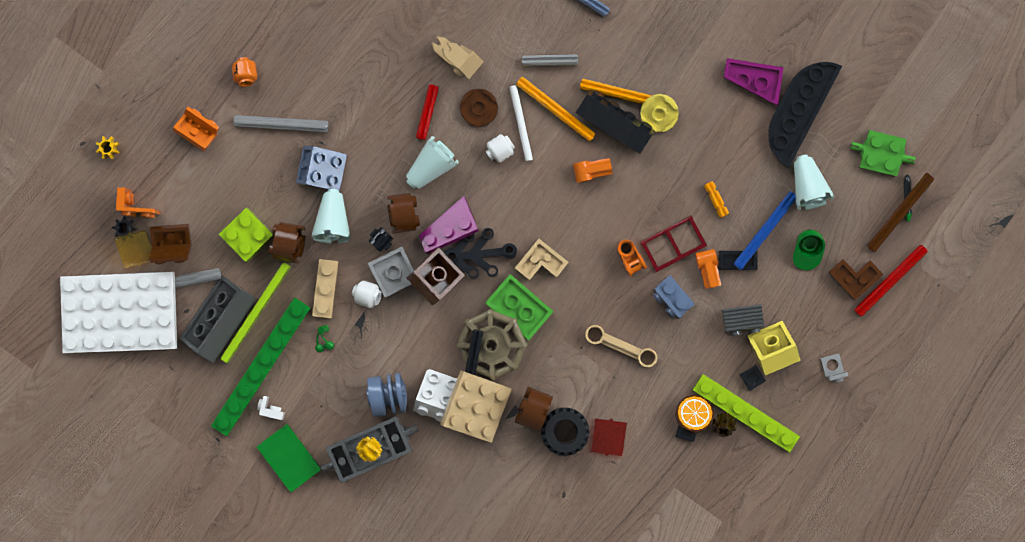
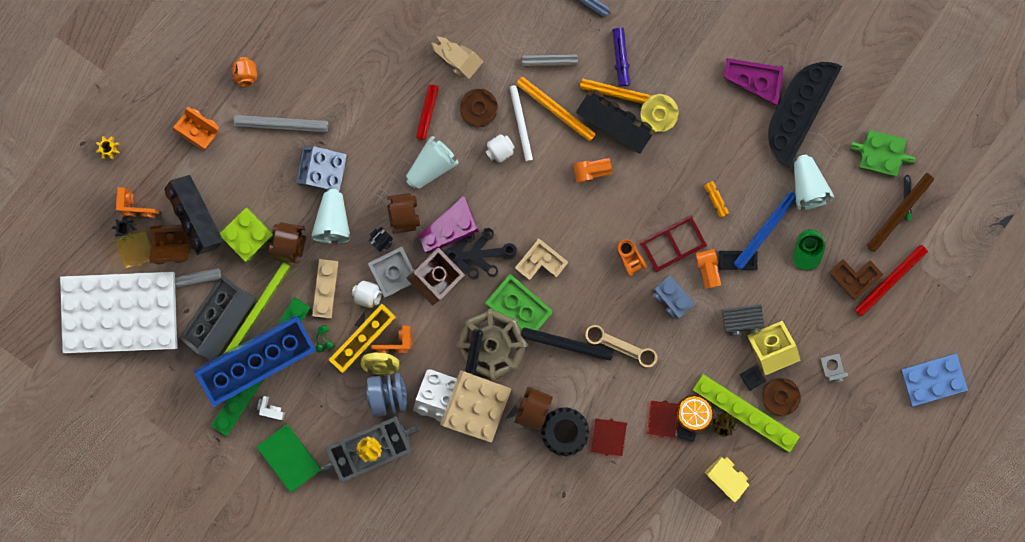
none -> black brick [164,175,223,255]
none -> blue brick [194,314,316,407]
none -> yellow brick [329,304,397,373]
none -> light yellow tile [361,353,399,375]
none -> orange bracket [371,326,412,353]
none -> black axle [521,327,613,361]
none -> dark purple pin [612,28,630,87]
none -> clear red piece [647,400,680,438]
none -> light yellow slope [704,456,749,502]
none -> reddish brown tile [762,378,801,416]
none -> medium blue plate [901,353,968,407]

